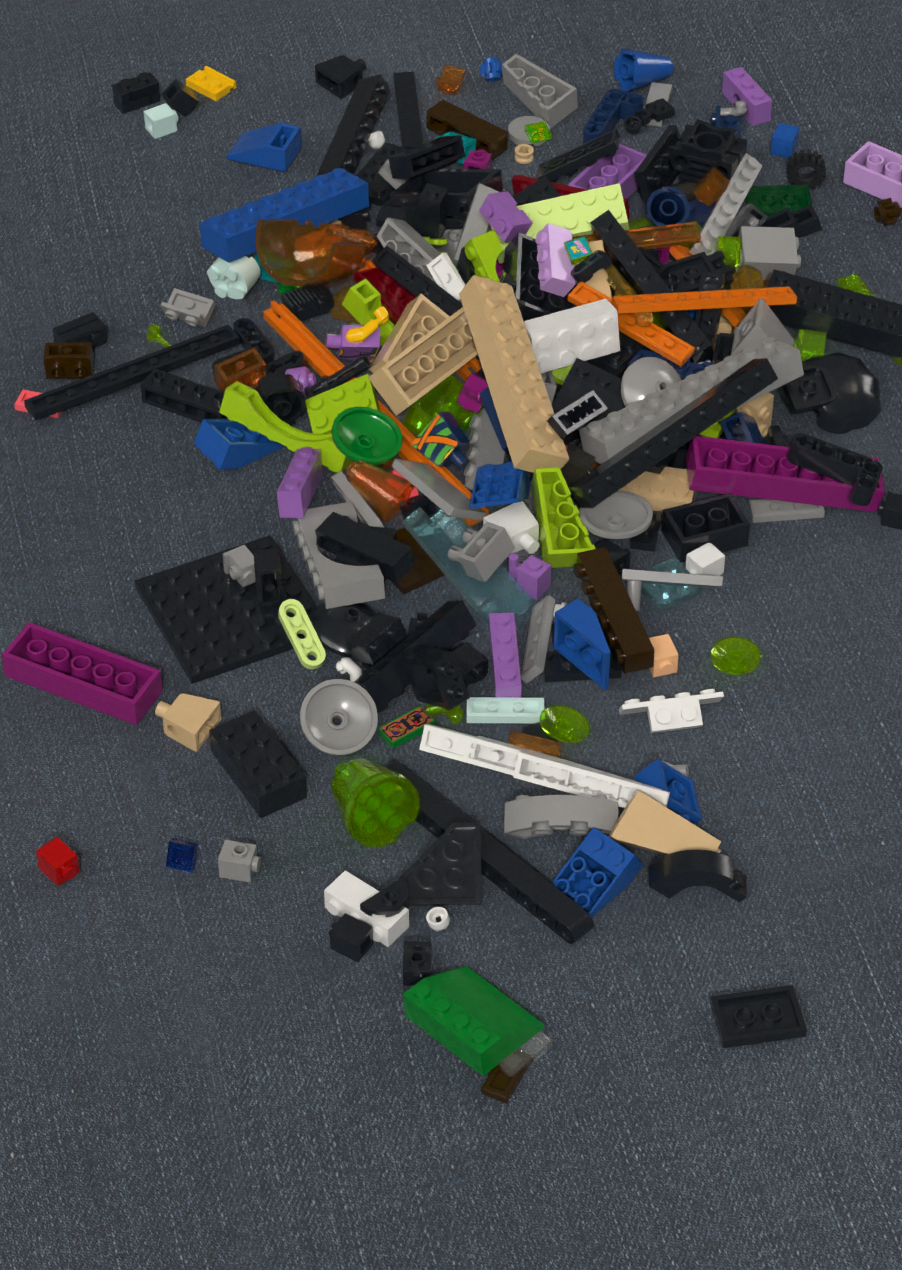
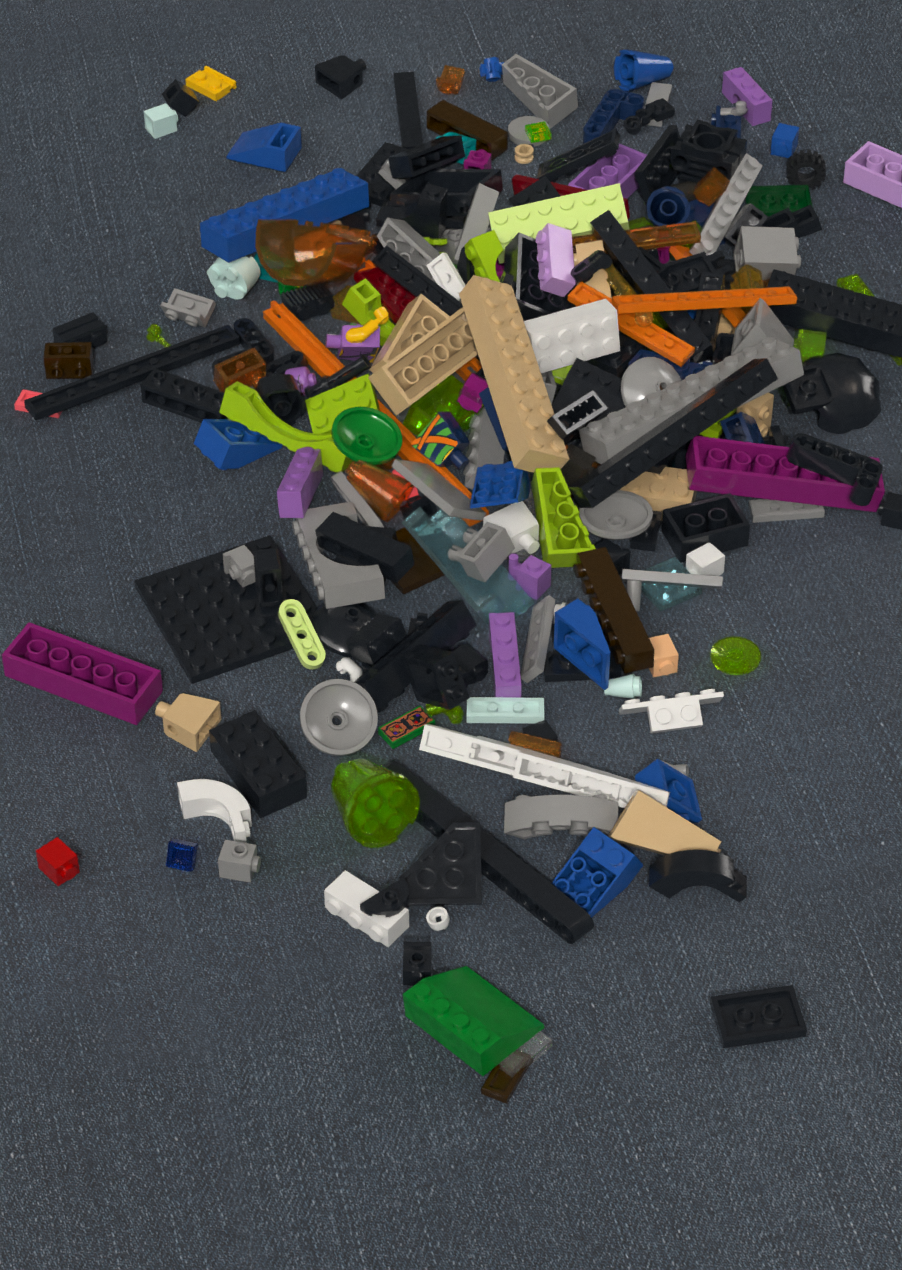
black brick [112,72,160,114] -> none
black brick [317,74,390,176] -> none
black brick [329,913,373,962] -> none
white hinge [368,131,385,150] -> none
medium lavender brick [479,191,533,242] -> none
clear neon green dish [539,705,590,743] -> none
tile [564,236,592,265] -> none
clear neon green brick [715,236,741,270] -> none
dark brown gear [874,198,901,226] -> none
none -> white arch [177,779,252,843]
none -> light aqua cone [604,674,642,699]

